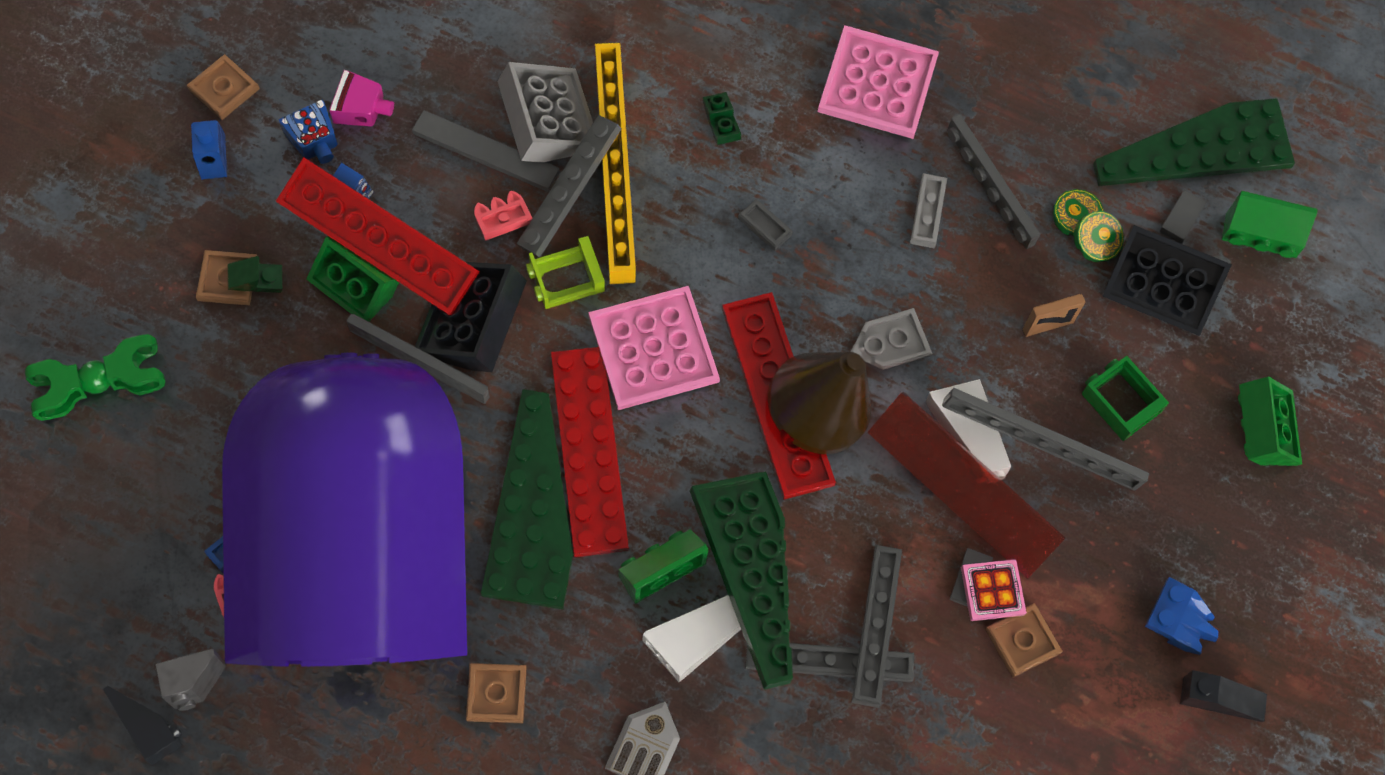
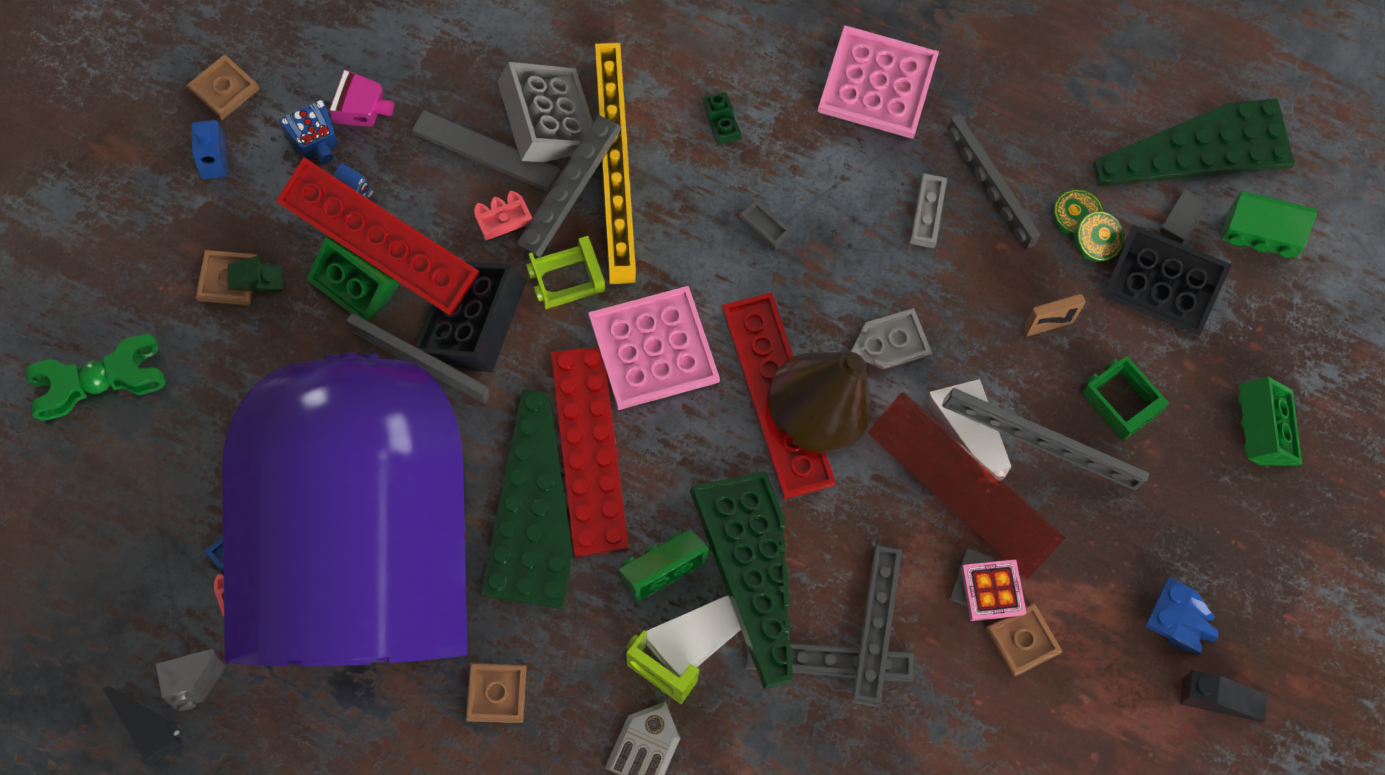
none -> lime panel [626,630,700,704]

